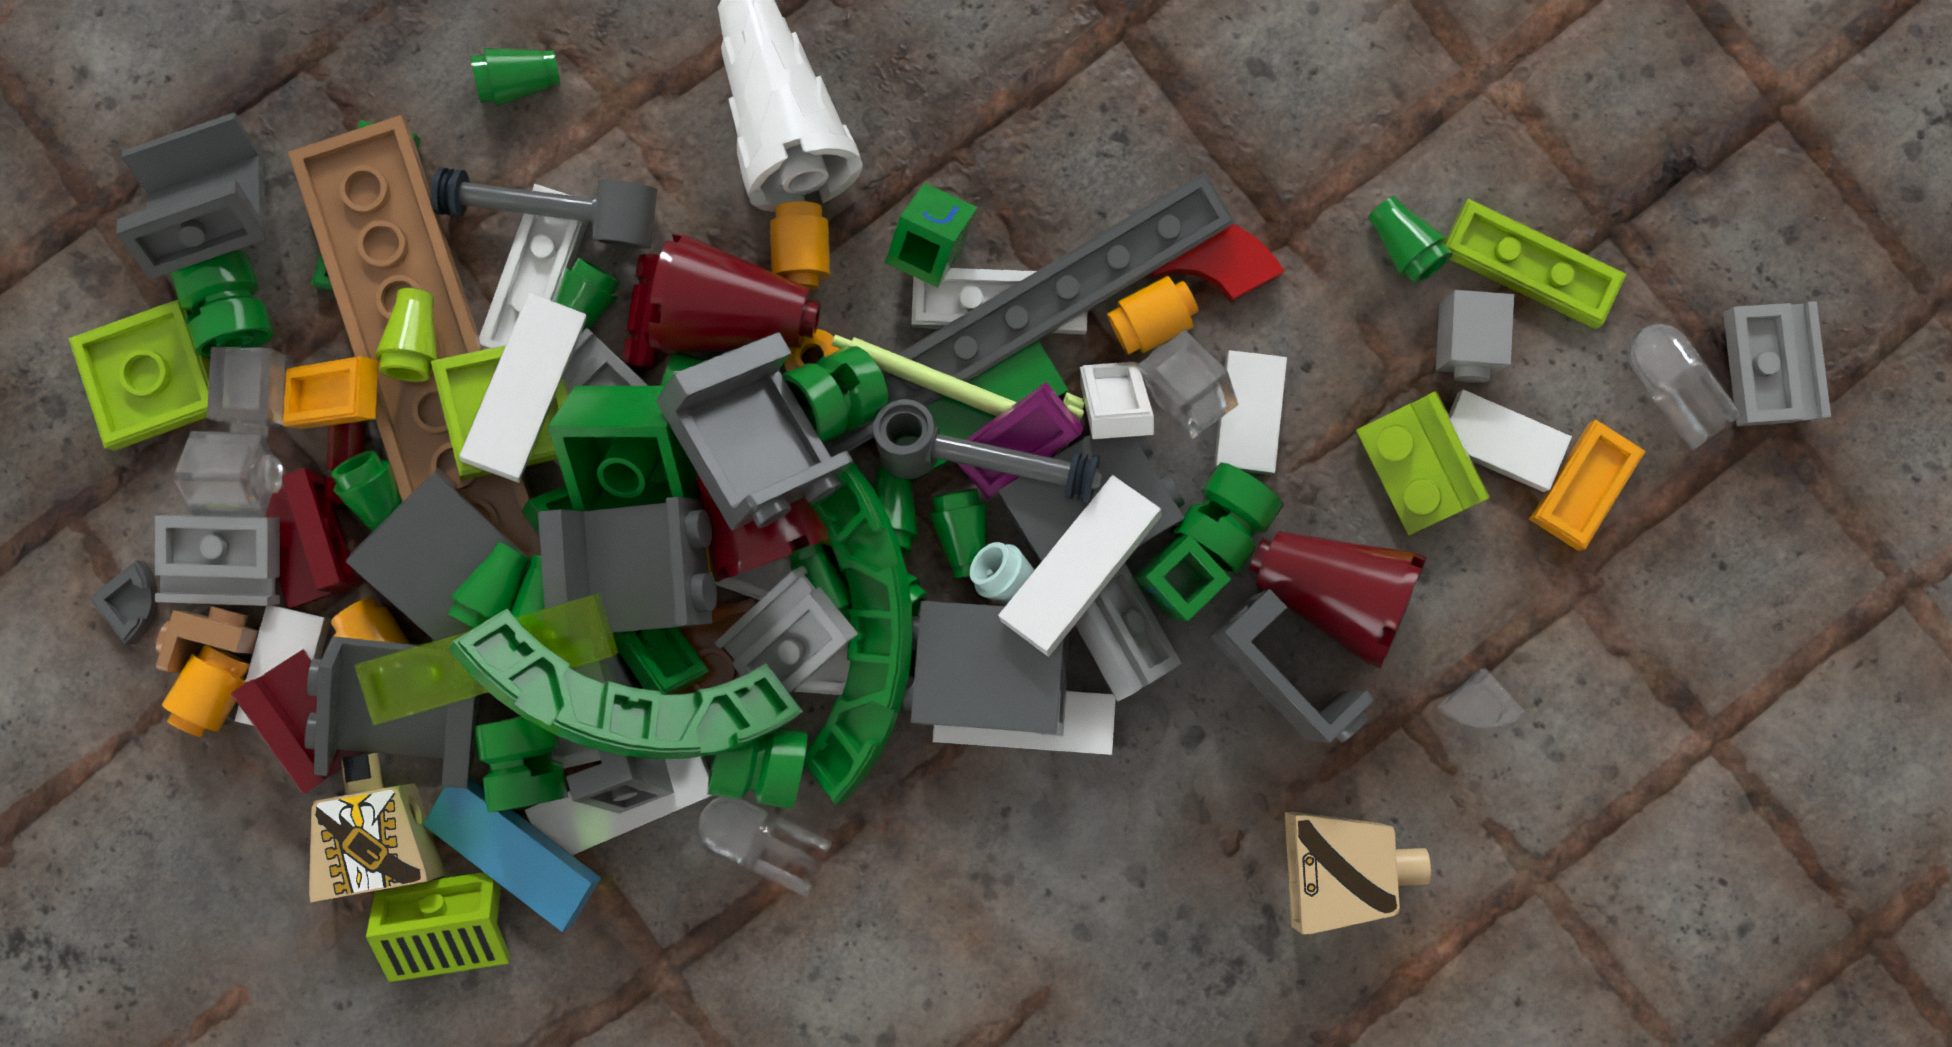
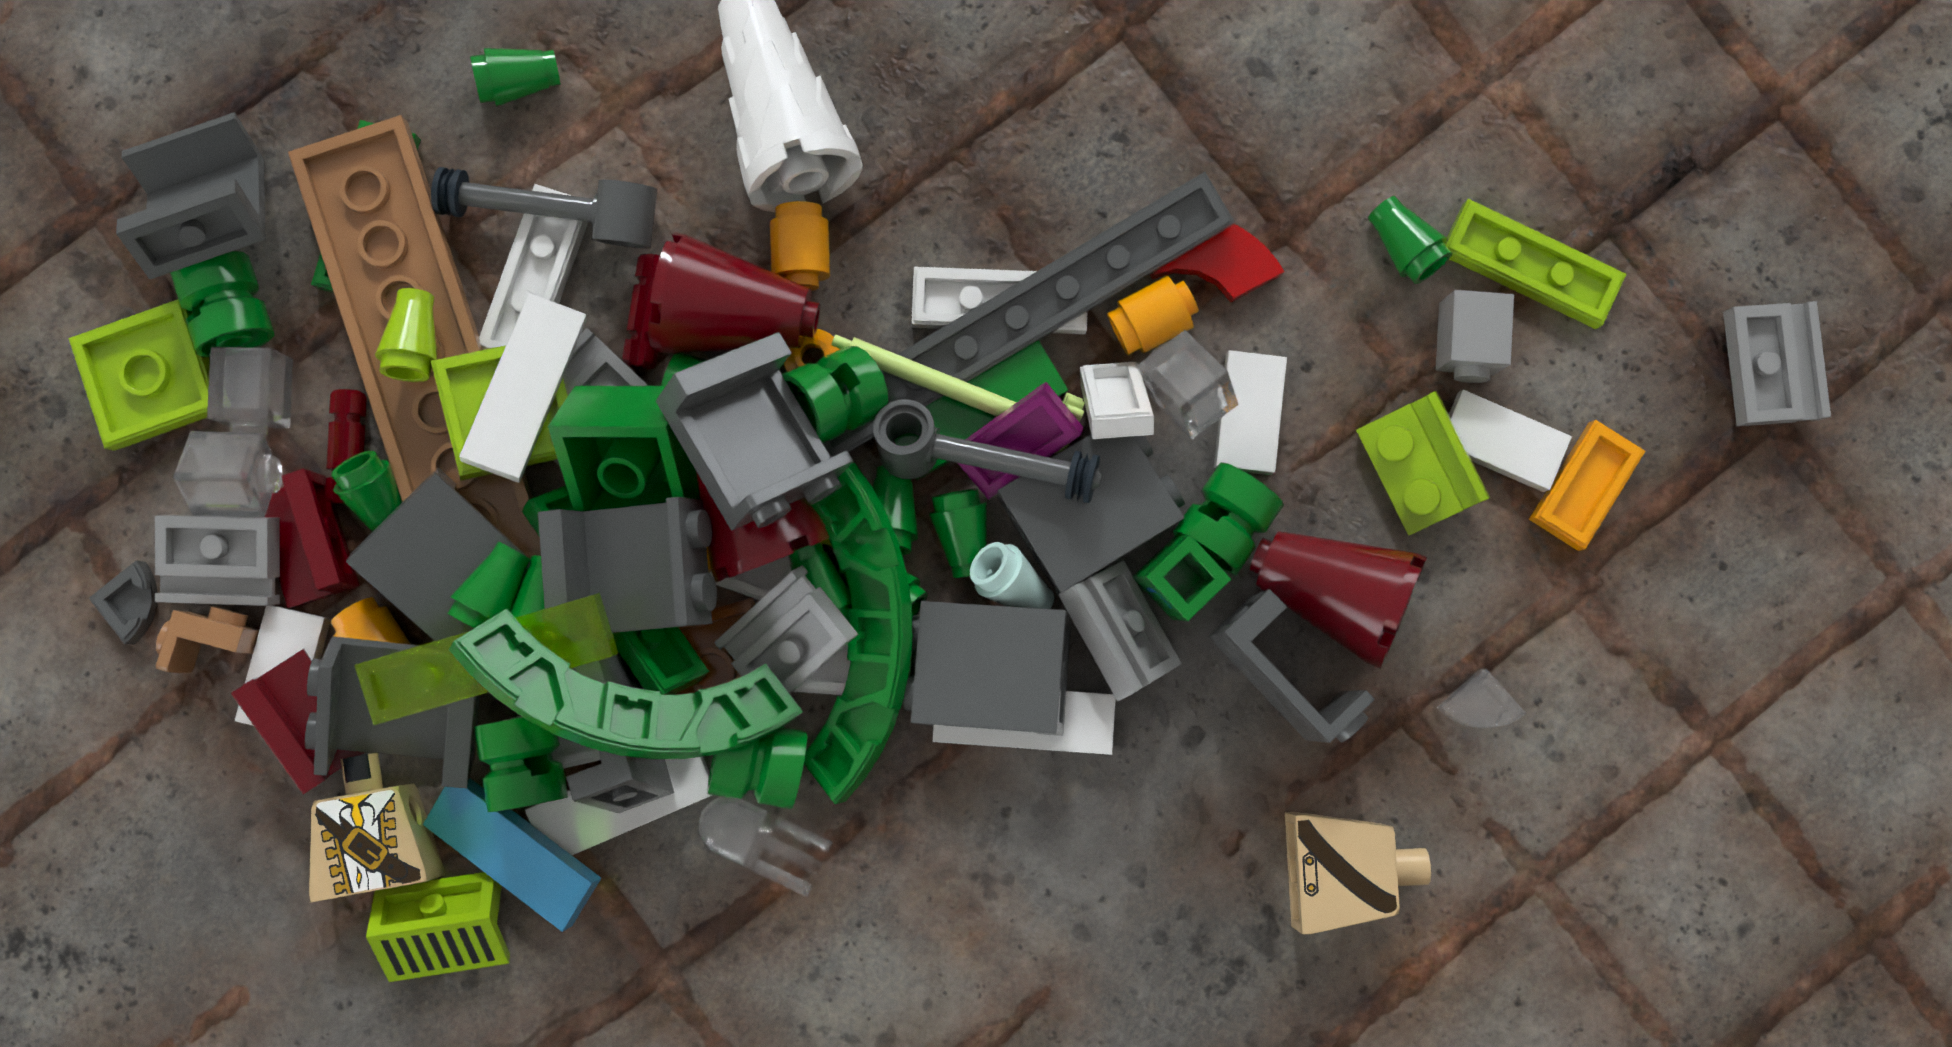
light orange brick [162,644,250,737] -> none
light orange tile [283,356,379,429] -> none
green cone [554,257,620,333] -> none
green brick [885,183,978,288] -> none
white tile [998,475,1162,657] -> none
clear arm [1627,324,1742,450] -> none

